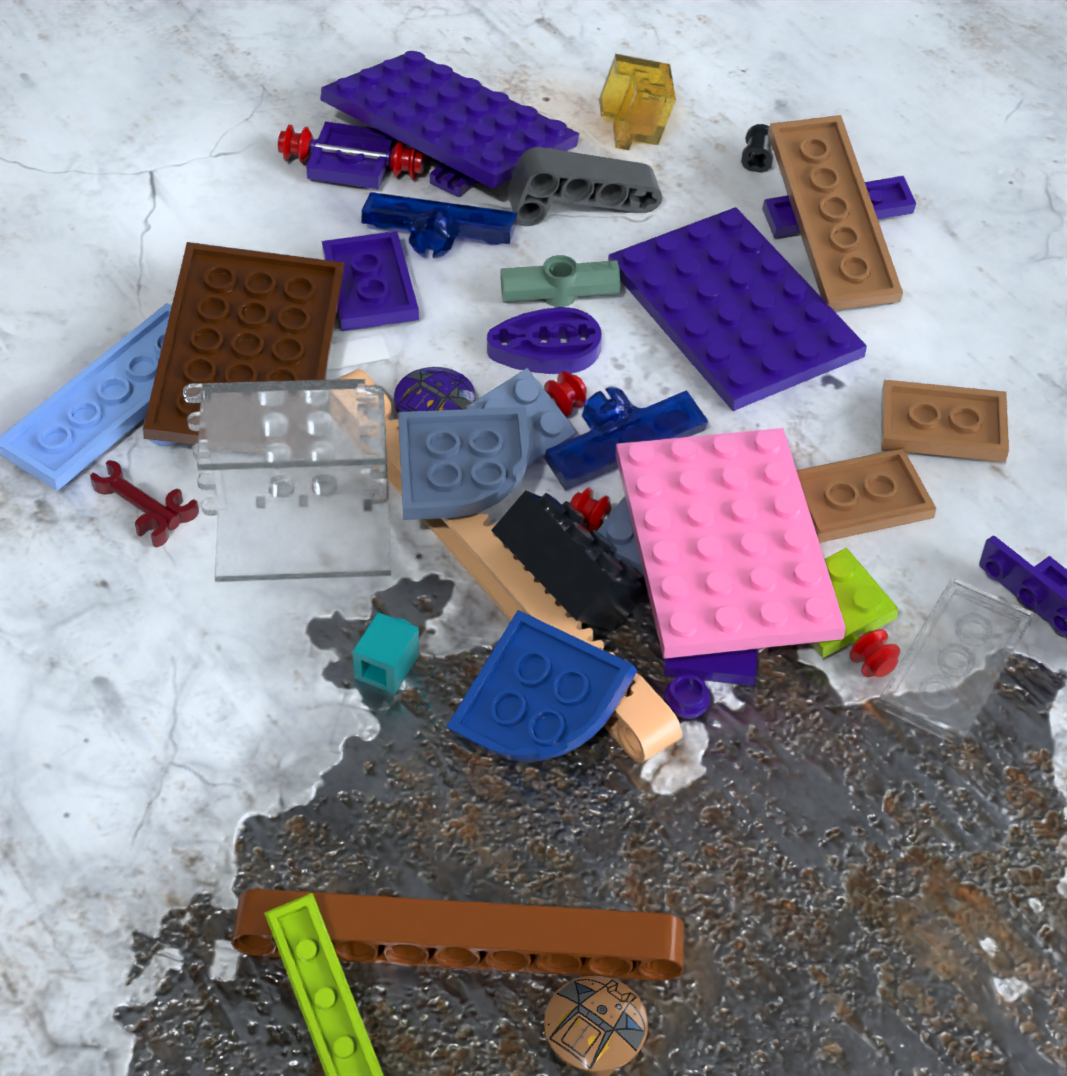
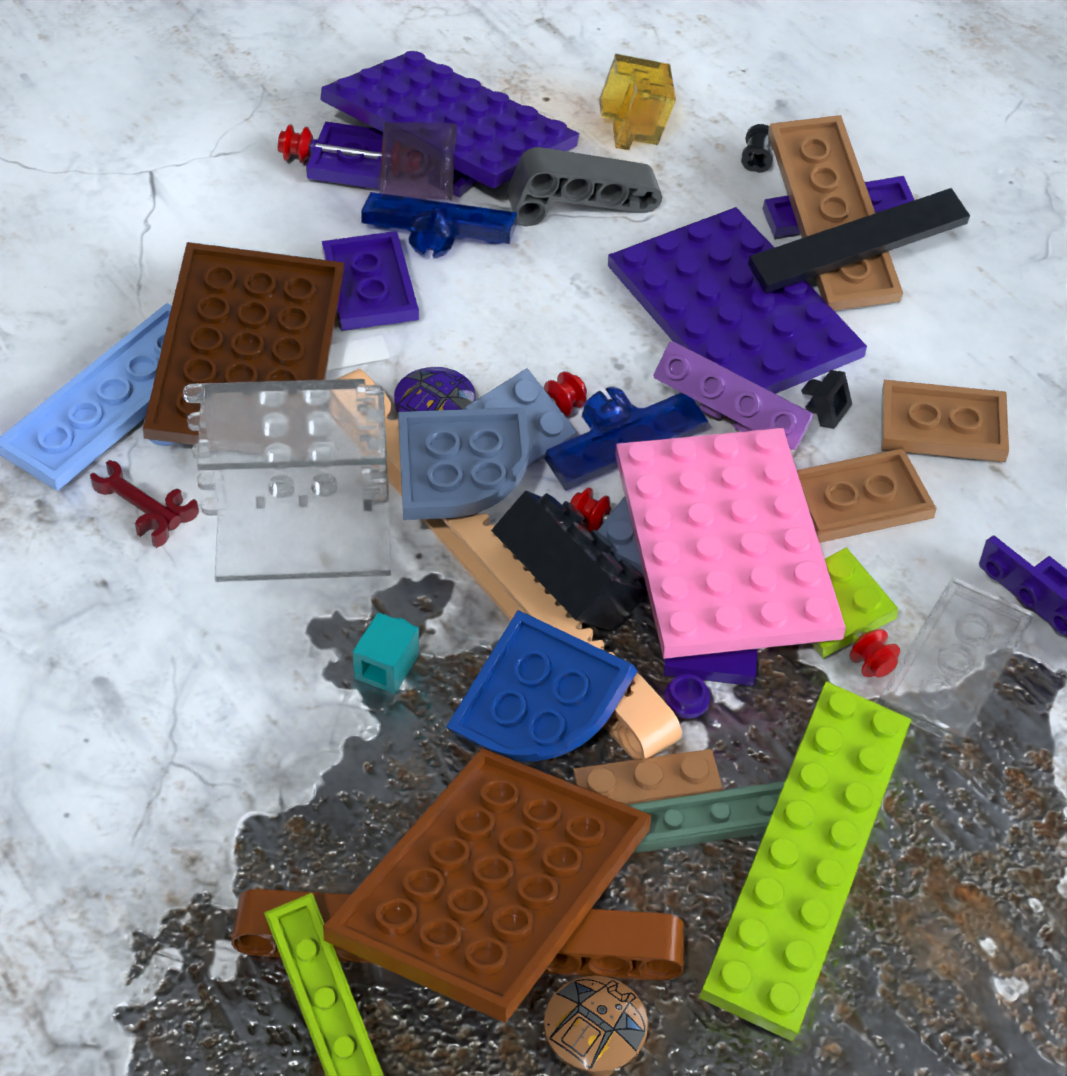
dark purple piece [487,307,602,374] -> none
sand green piece [500,255,620,307] -> none
none -> dark orange plate [323,748,651,1023]
none -> clear purple tile [379,122,457,201]
none -> medium nougat plate [573,749,723,805]
none -> sand green tile [627,781,784,853]
none -> medium lavender bracket [653,341,813,450]
none -> lime plate [698,681,911,1042]
none -> black tile [748,188,970,293]
none -> black tile [801,370,852,429]

